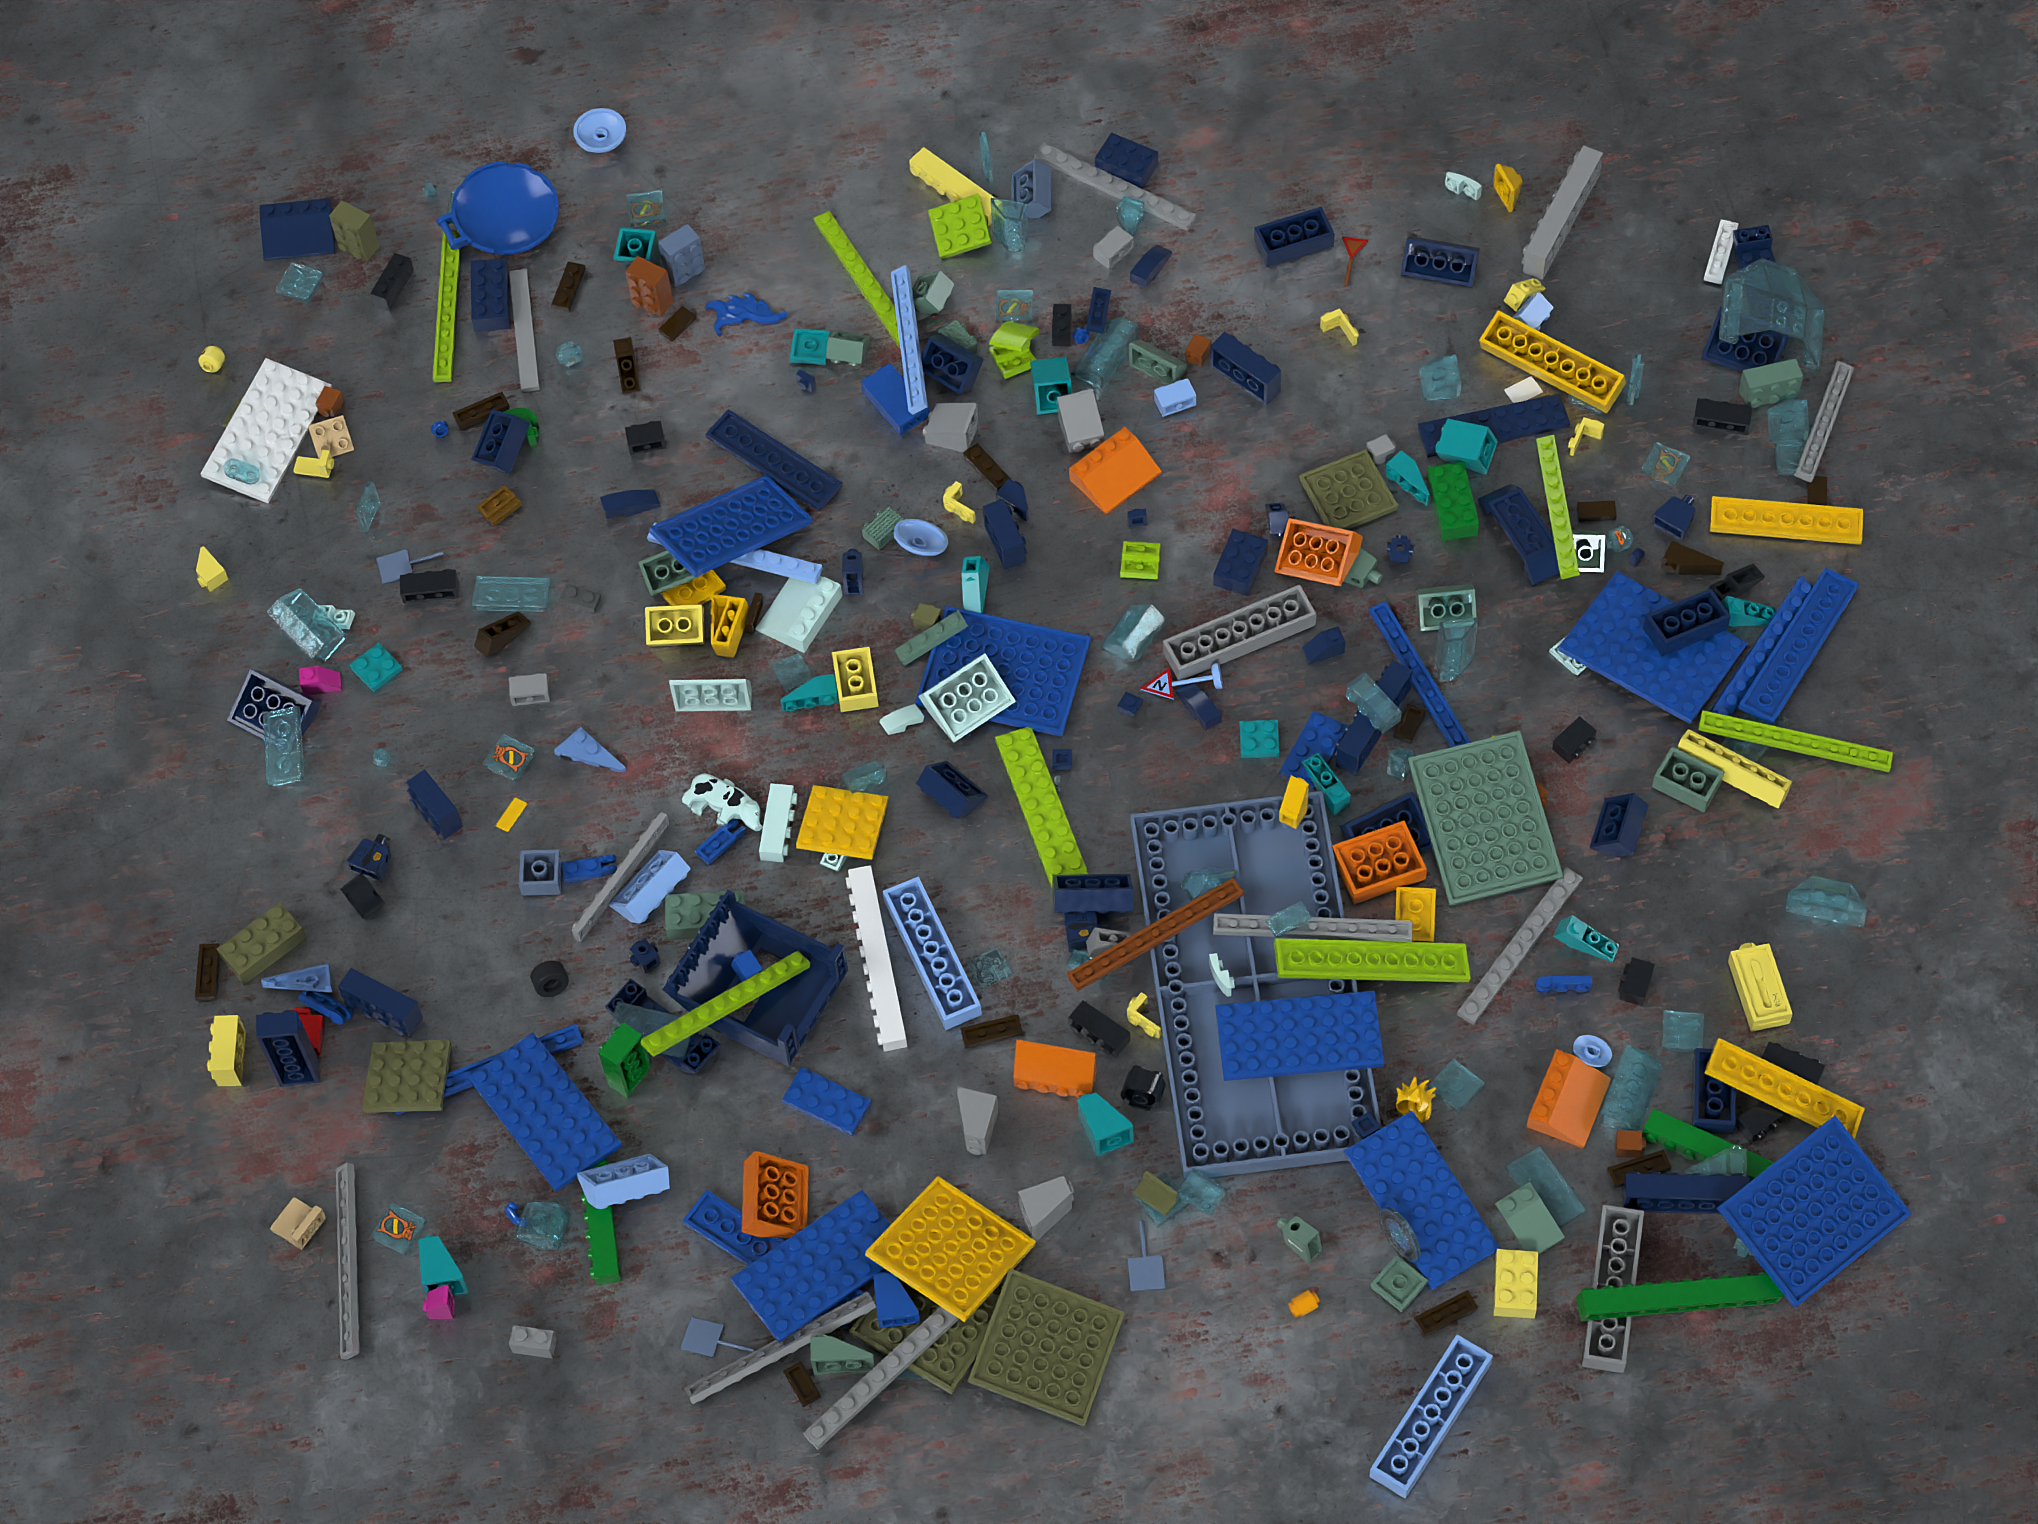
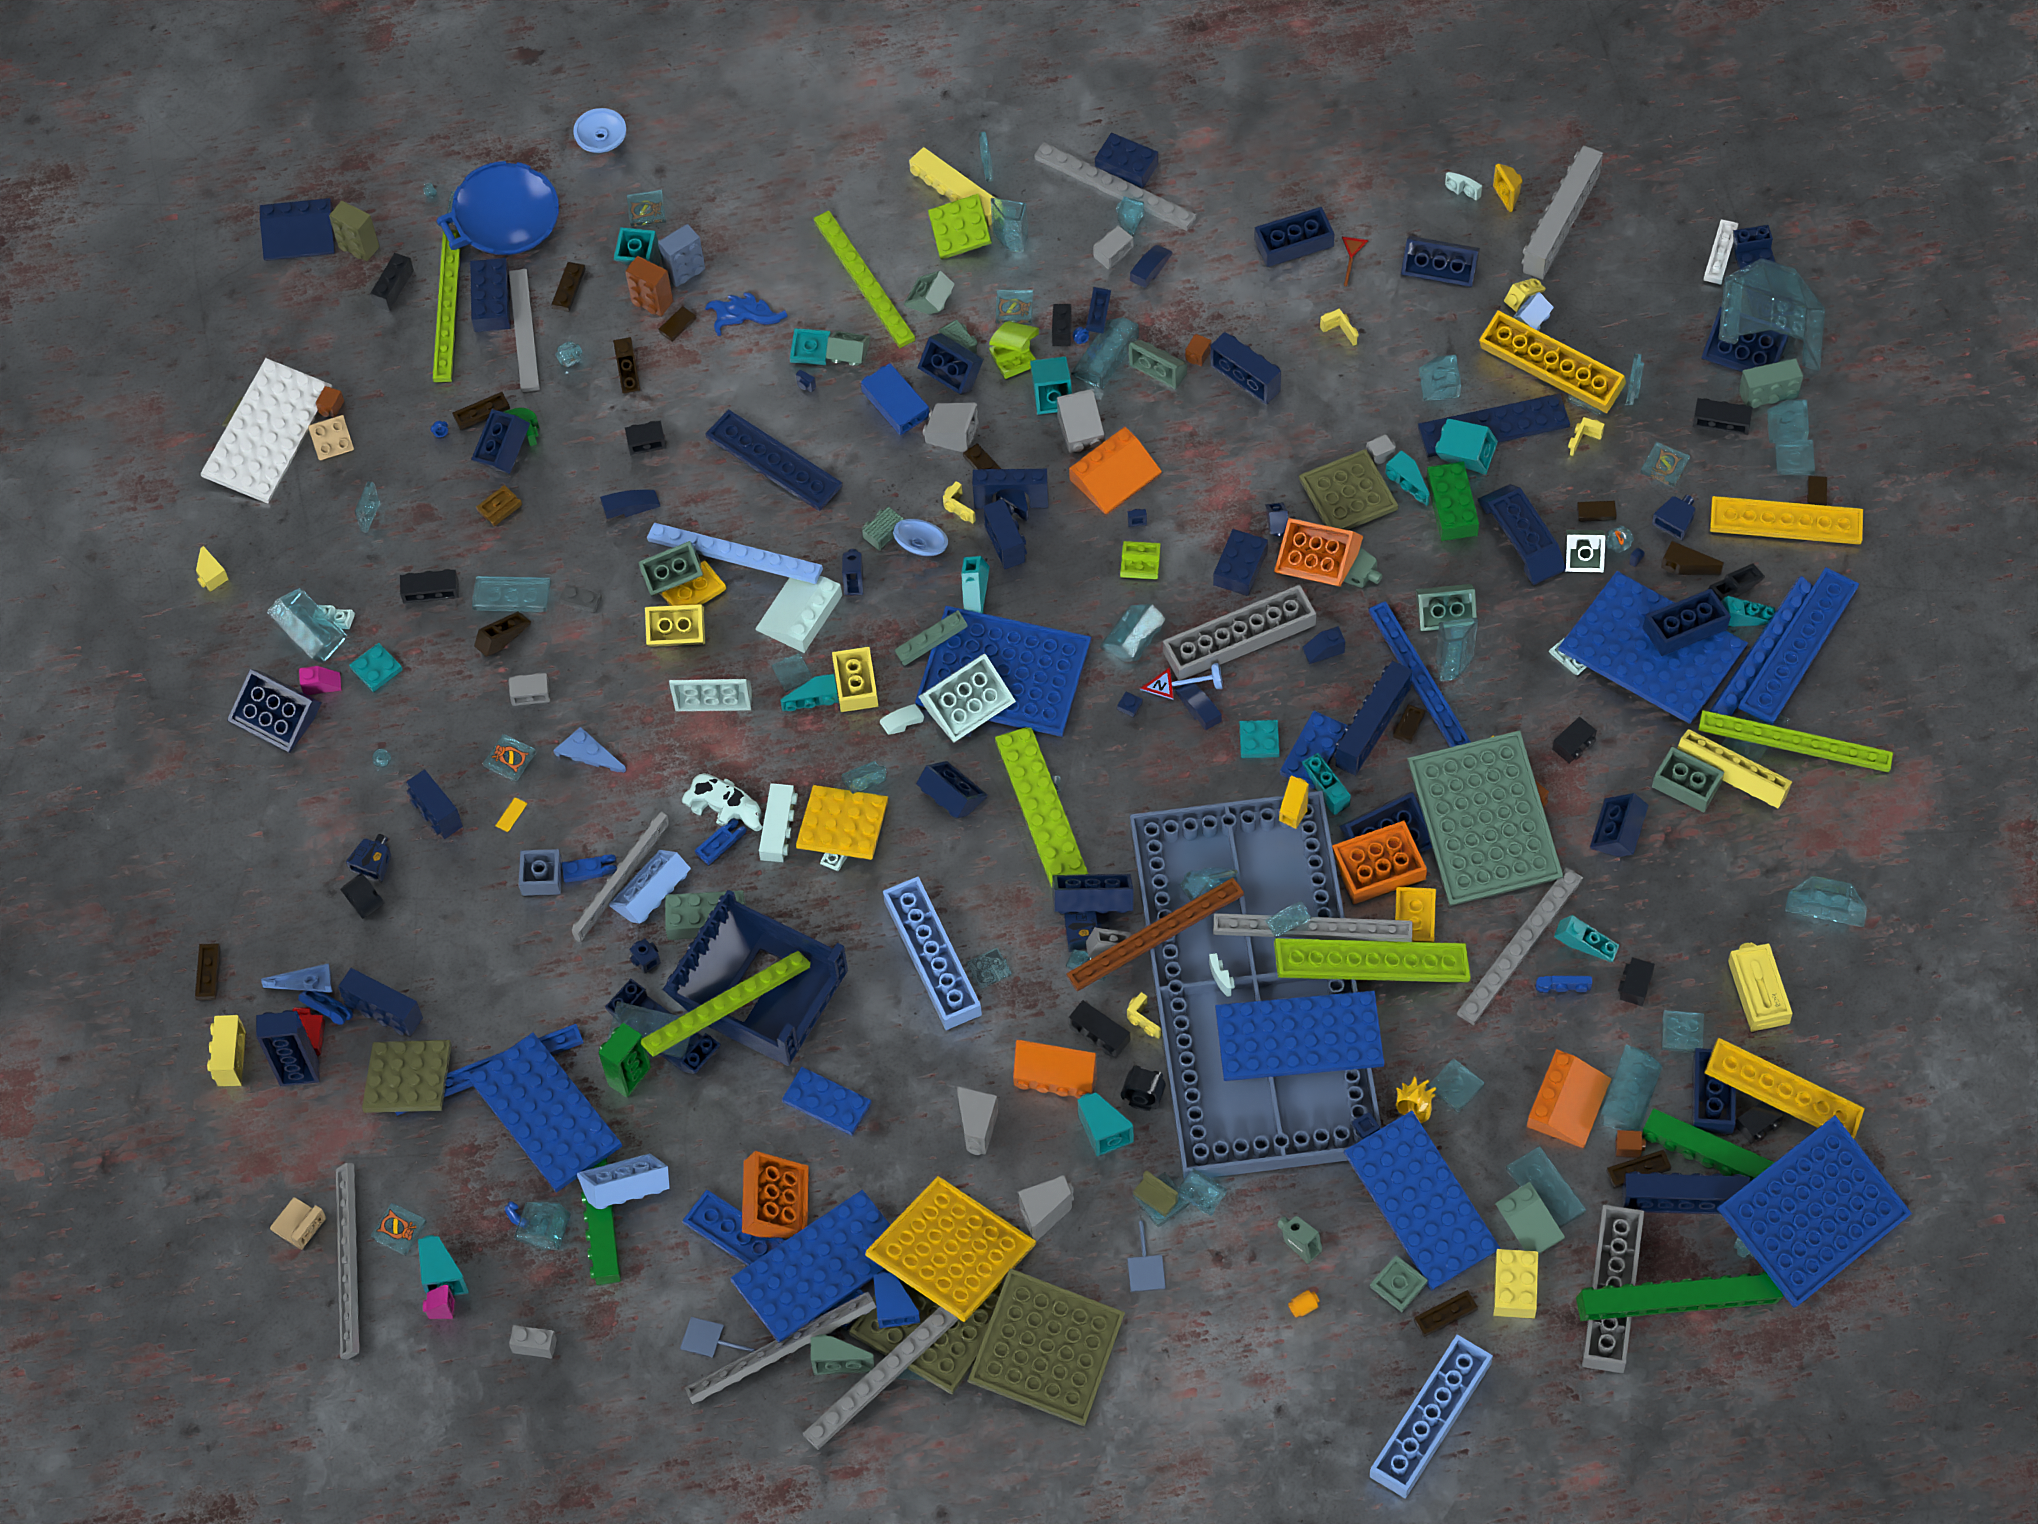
light yellow head [198,346,225,373] -> none
olive brick [217,902,307,985] -> none
clear light blue plate [224,459,260,485] -> none
clear light blue tile [263,706,304,787] -> none
clear light blue plate [275,262,325,304] -> none
light yellow bracket [293,450,334,478] -> none
sand blue piece [376,549,444,584] -> none
black tyre [530,960,569,997] -> none
blue plate [649,475,813,577] -> none
yellow wedge [710,594,750,658] -> none
blue brick [731,950,763,982] -> none
dark brown tile [744,592,764,634] -> none
dark brown tile [783,1361,821,1407] -> none
white brick [845,865,907,1052] -> none
light blue plate [891,265,928,415] -> none
olive brick [911,603,942,631] -> none
dark grey sticker [918,313,948,332] -> none
dark brown plate [960,1014,1023,1049] -> none
sand blue slope [1011,158,1051,219] -> none
dark blue plate [1052,749,1072,770] -> none
light blue brick [1154,378,1196,417] -> none
clear light blue brick [1346,672,1402,733] -> none
piece [1379,1207,1421,1262] -> none
dark blue brick [1387,535,1414,564] -> none
clear light blue slope [1387,747,1416,782] -> none
white sticker [1504,376,1543,403] -> none
lime plate [1536,434,1580,579] -> none
light blue dish [1573,1035,1612,1067] -> none
clear light blue slope [1685,1145,1747,1176] -> none
black brick [1761,1042,1825,1085] -> none
light grey tile [1794,360,1855,482] -> none
none -> dark blue arch [972,468,1048,509]

